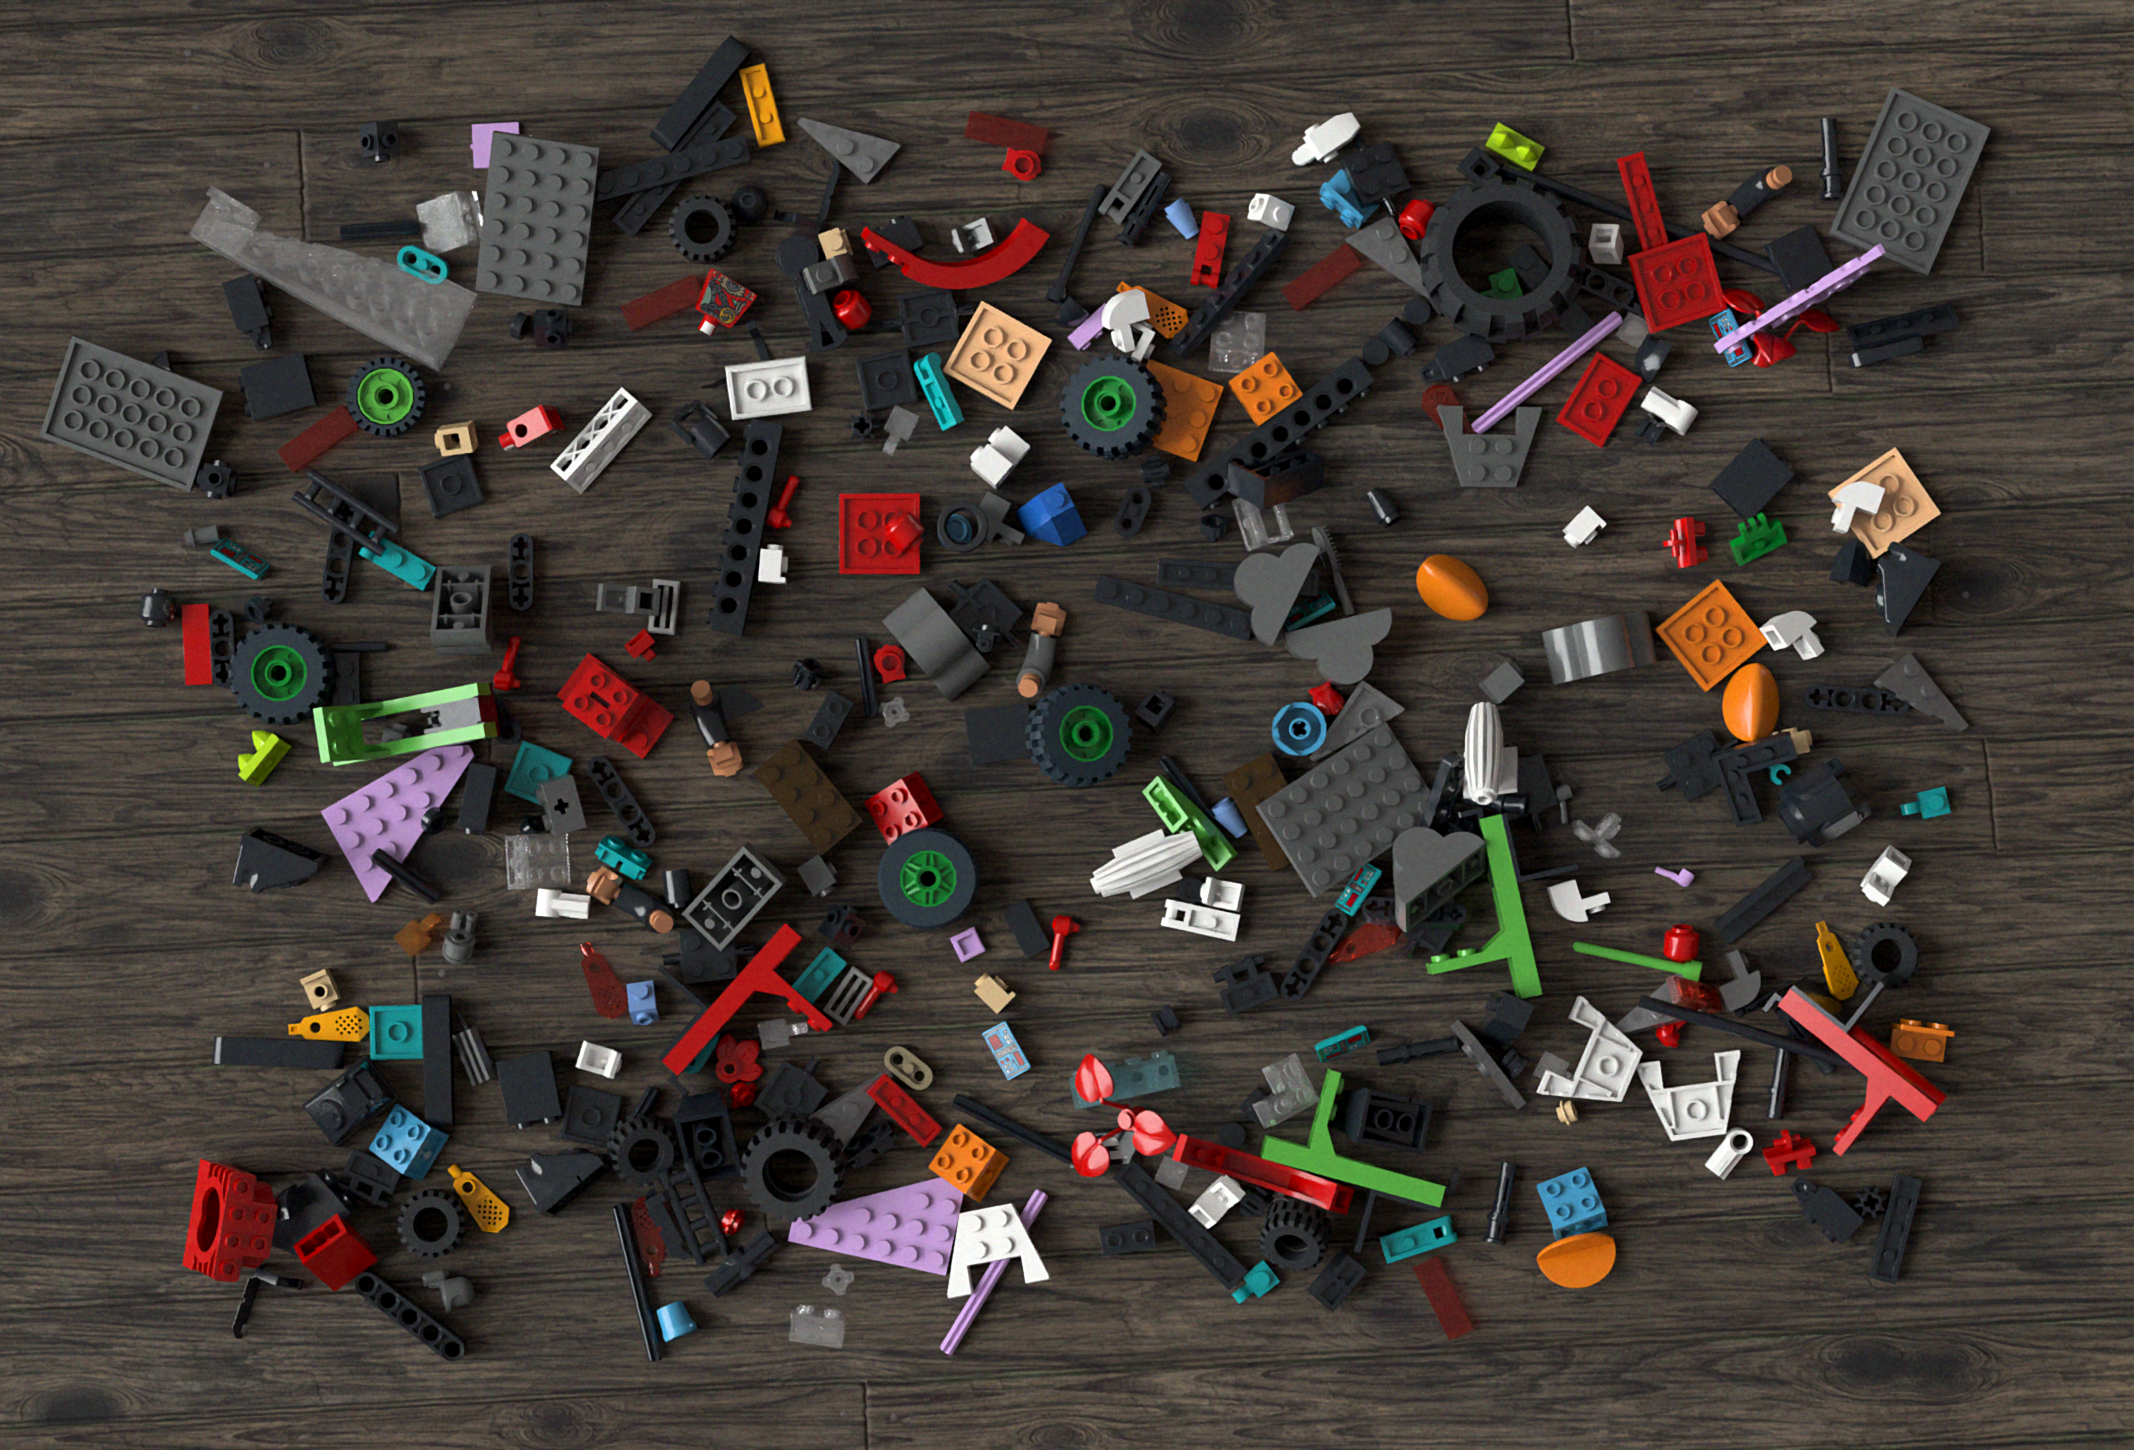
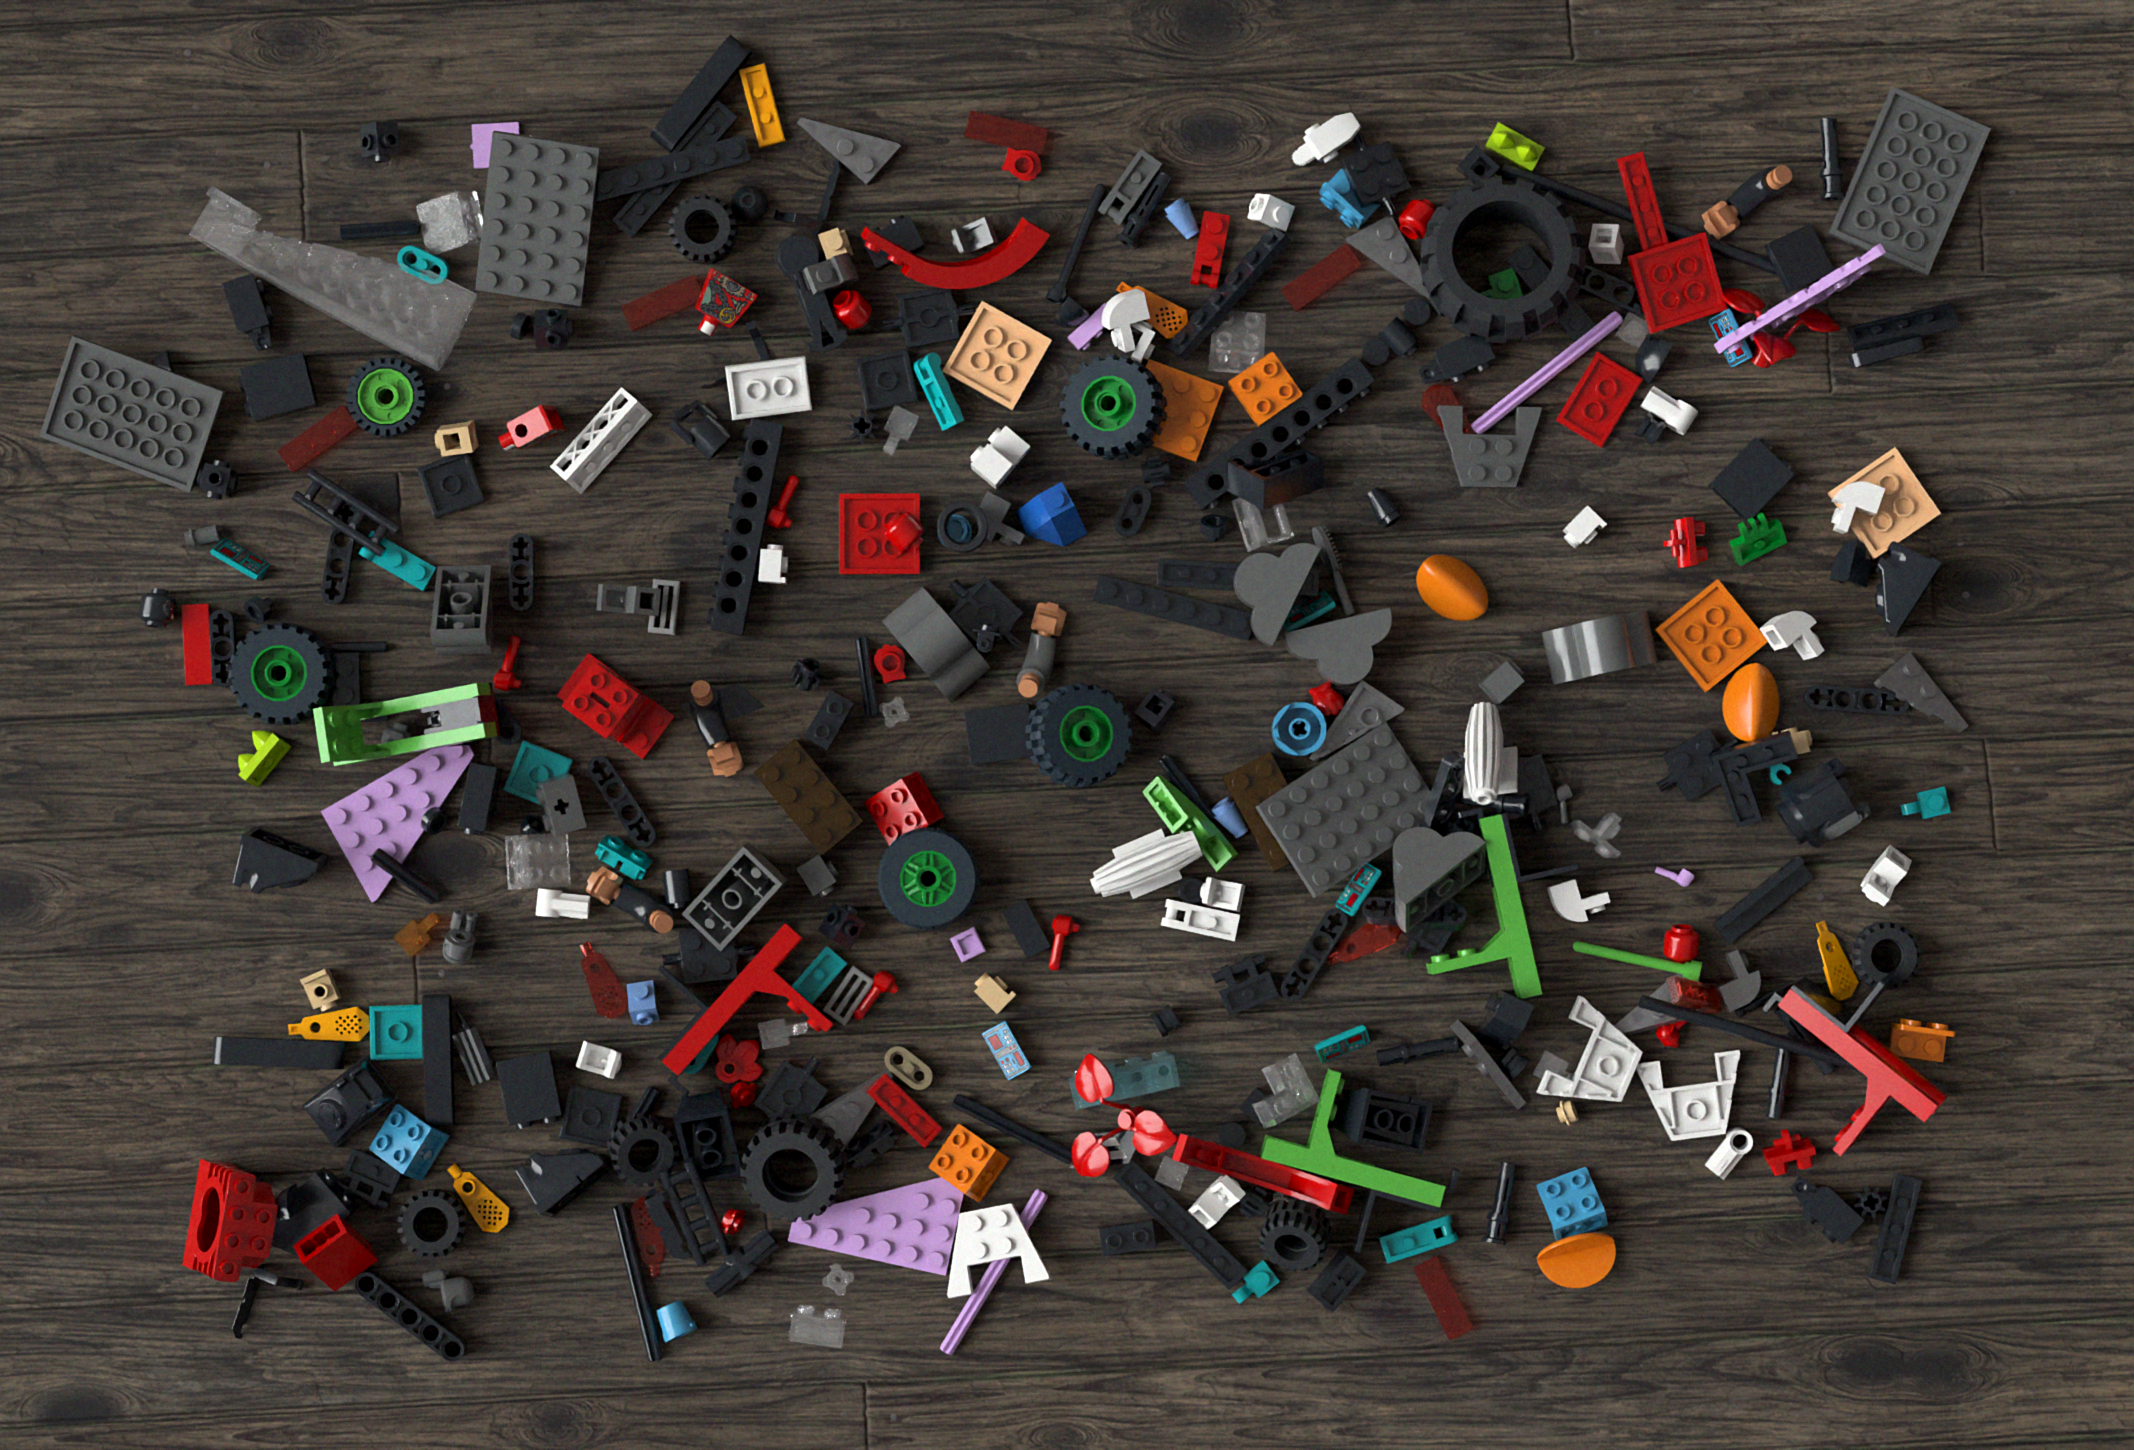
red tile [624,628,657,663] -> none

